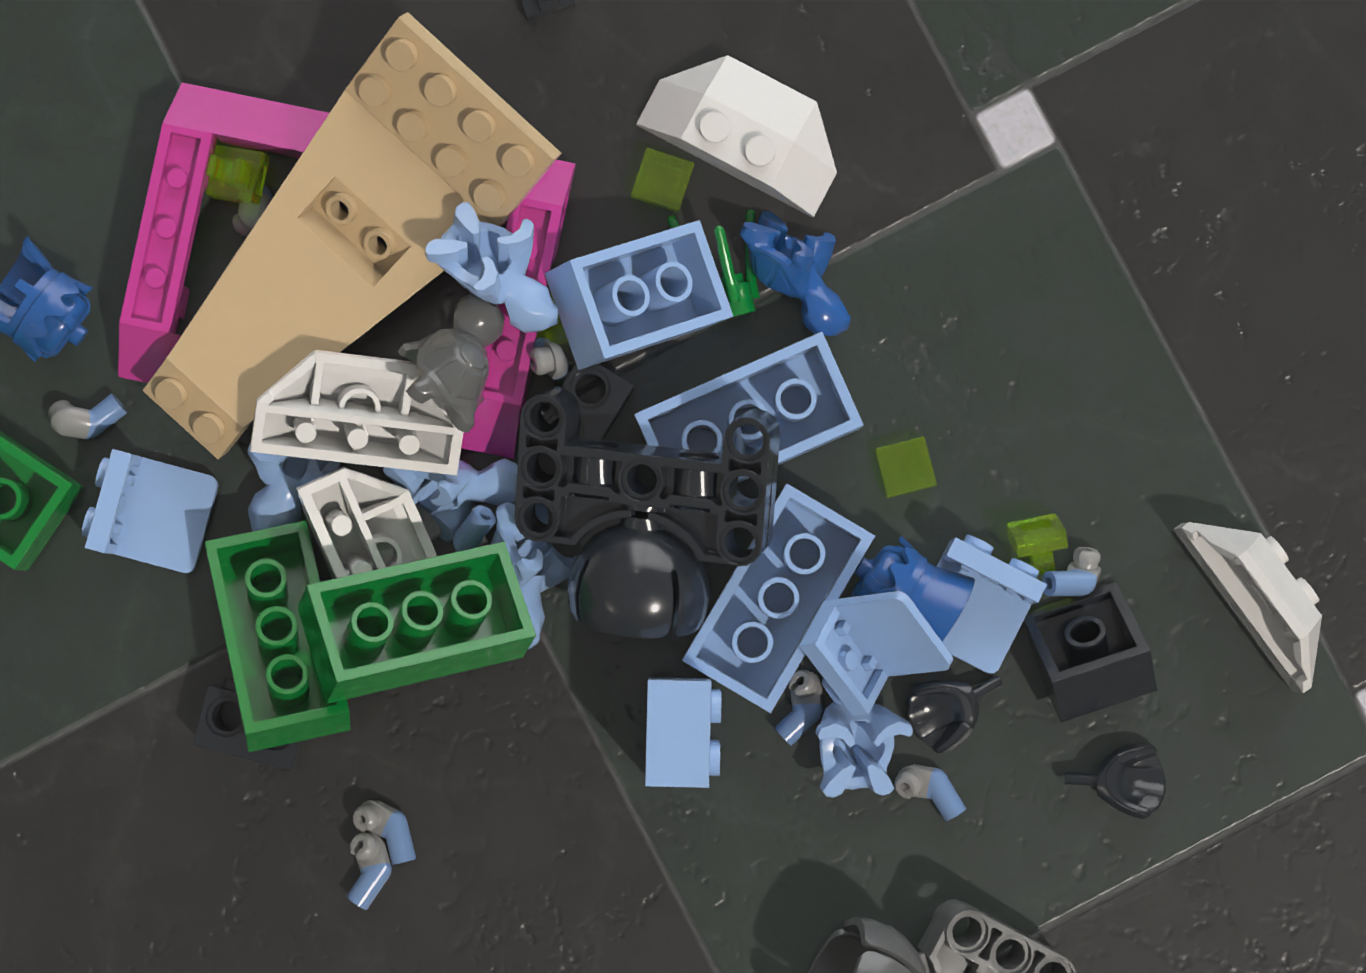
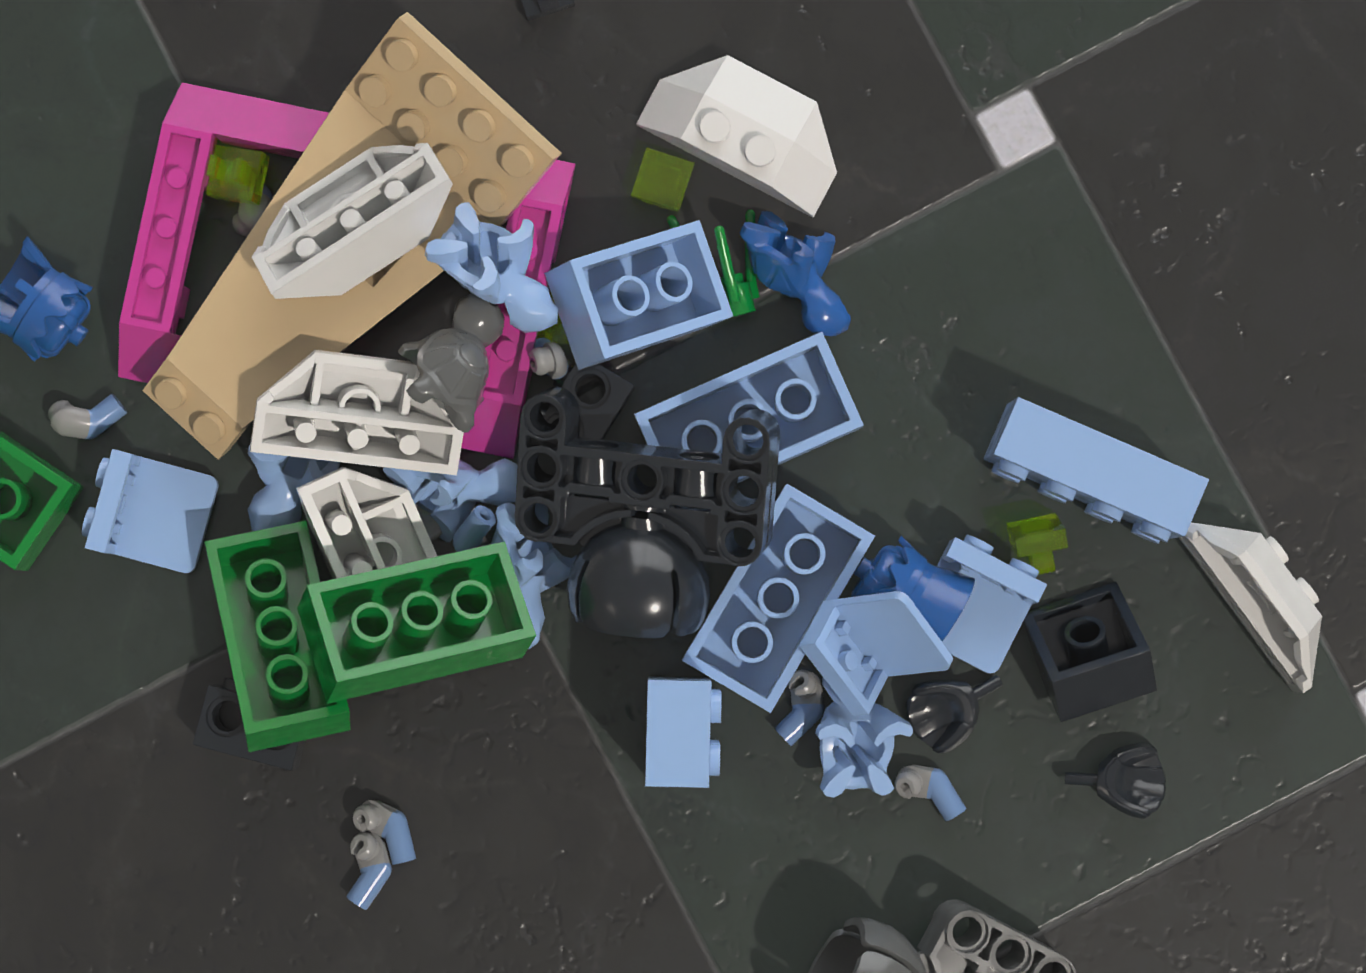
clear neon green tile [874,436,937,498] -> none
medium blue arm [1042,547,1101,596] -> none
none -> white wedge [252,143,453,299]
none -> light blue brick [983,397,1209,544]

